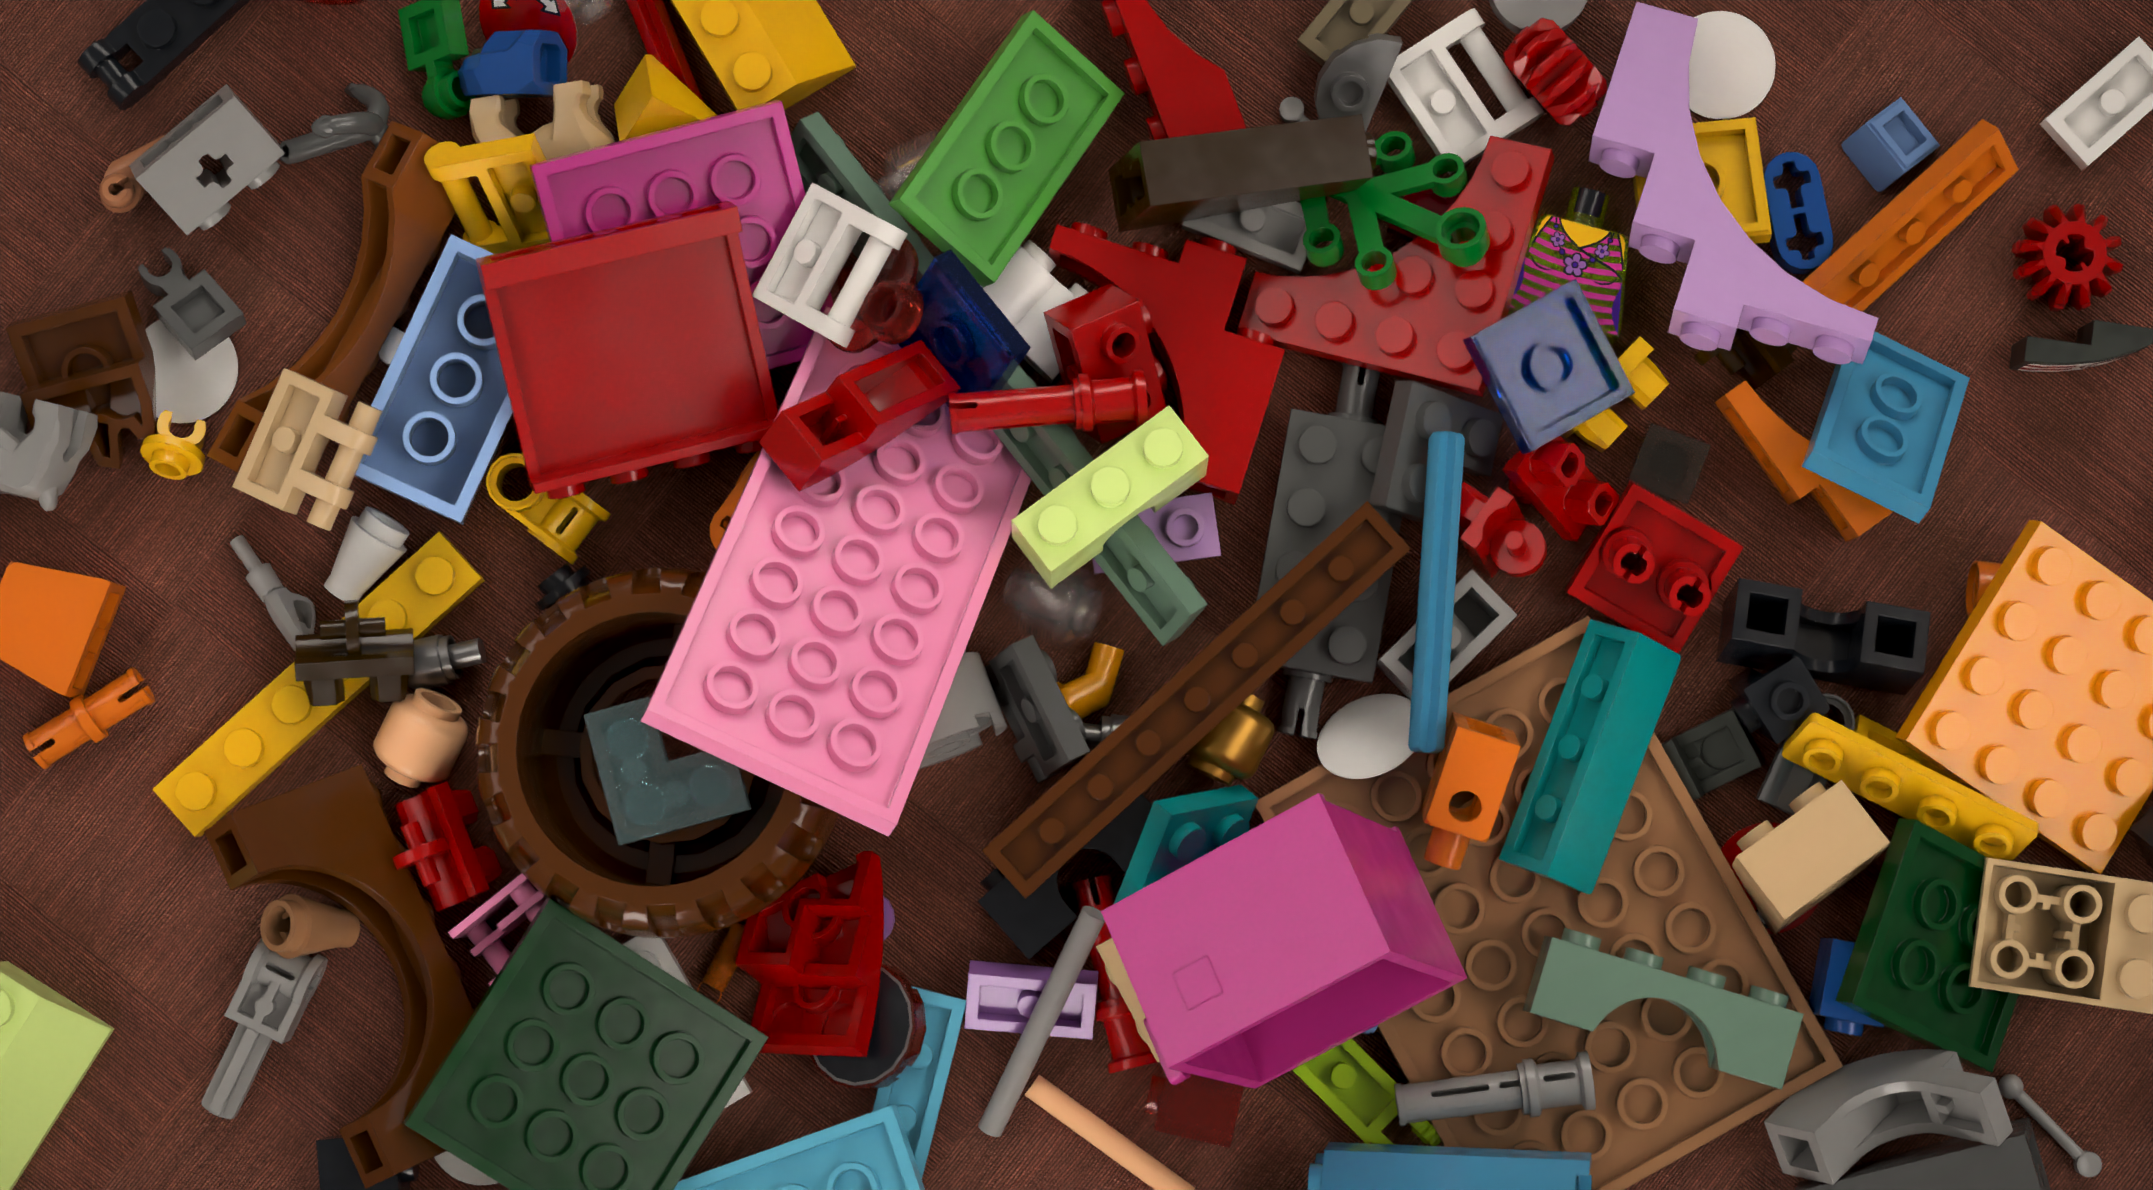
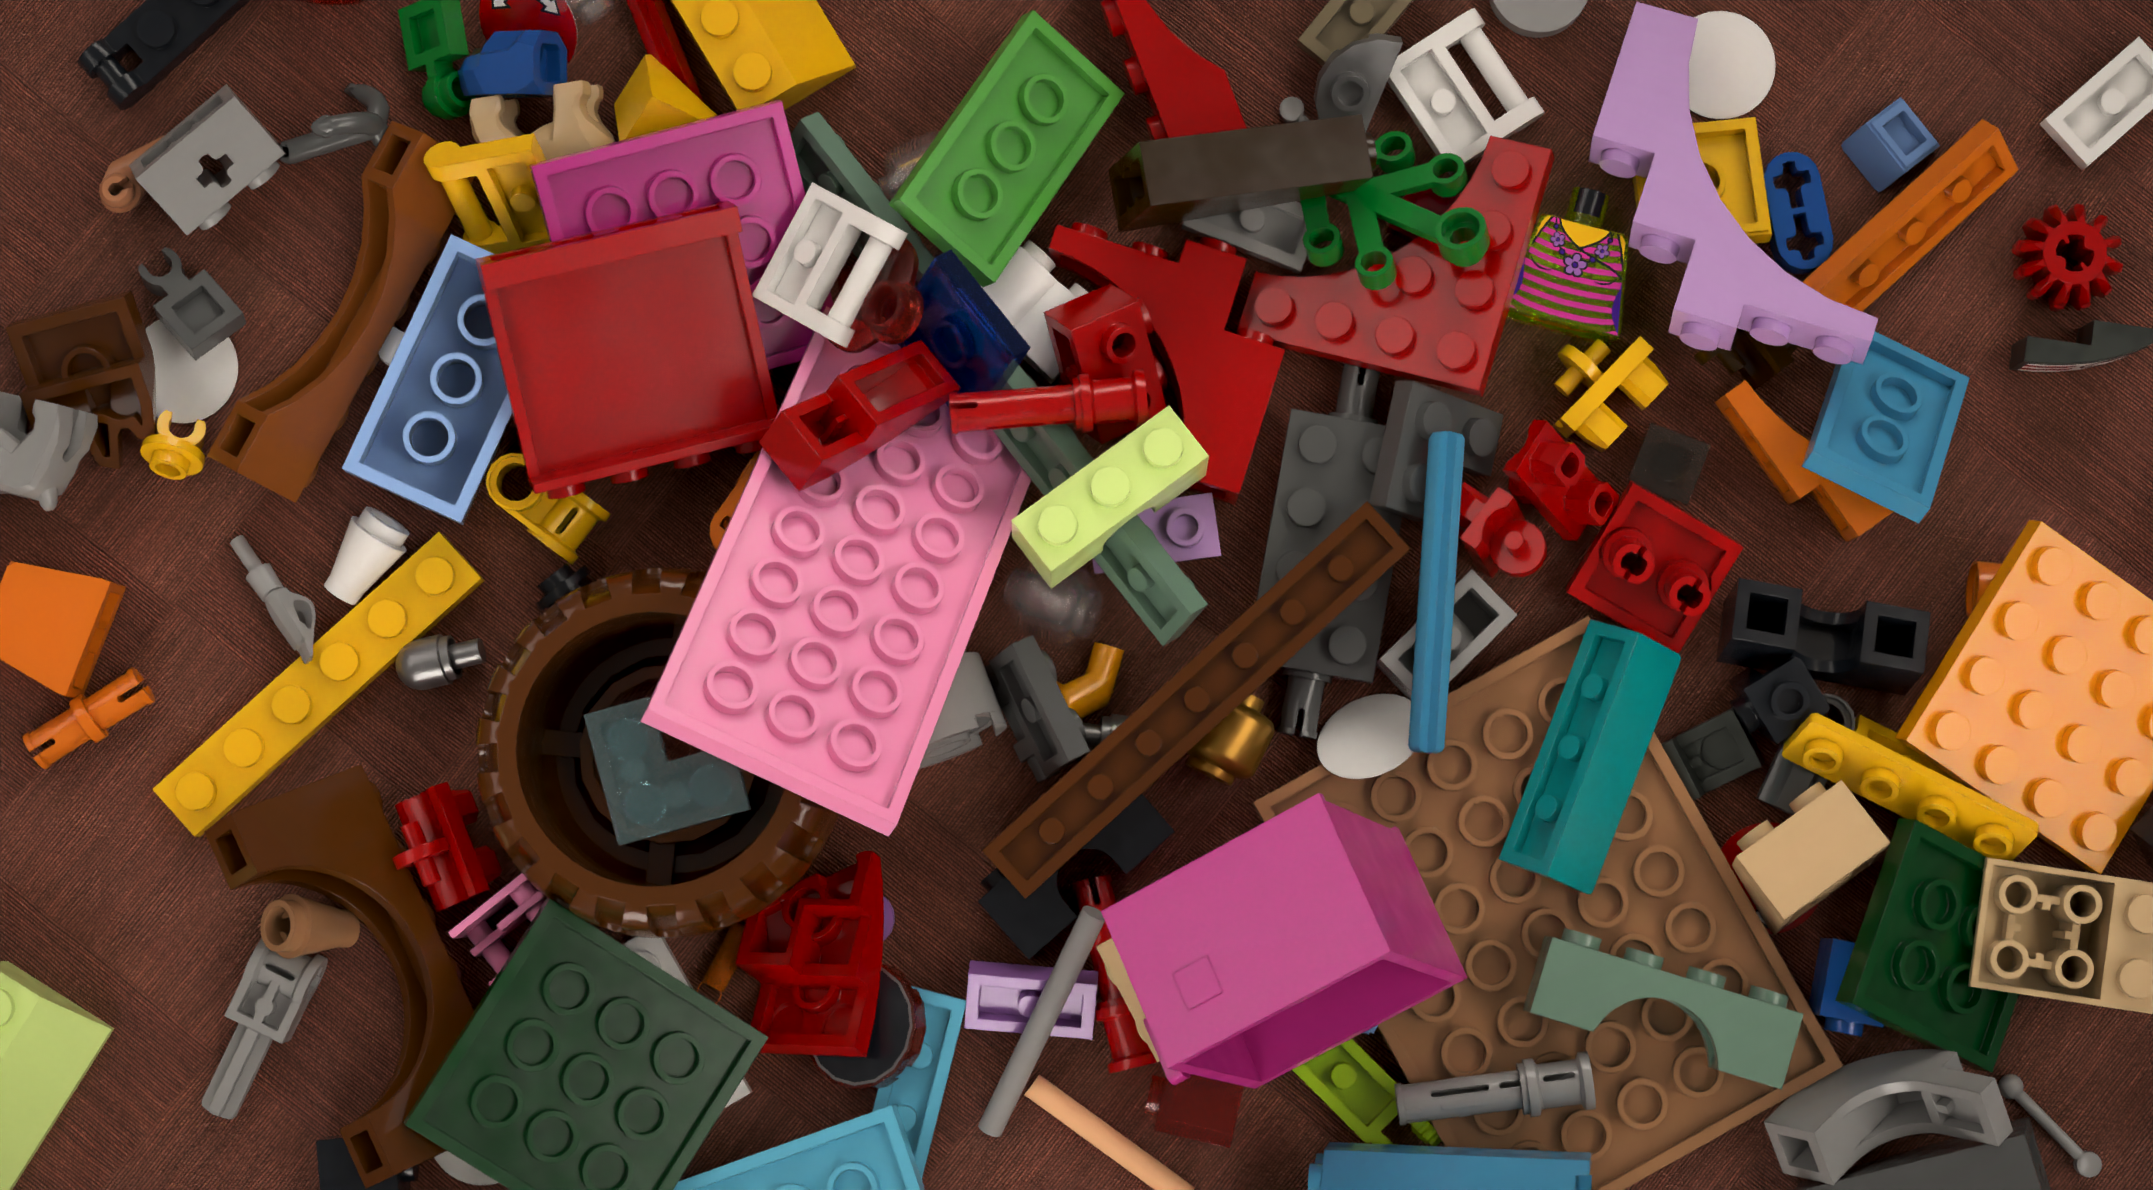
tan plate [232,368,383,531] -> none
dark brown hips [294,600,415,706] -> none
light nougat head [373,688,469,788] -> none
teal plate [1114,784,1259,904] -> none
orange torso [1421,711,1521,870] -> none
clear blue tile [1463,279,1635,454] -> none
red gear [1503,18,1608,126] -> none

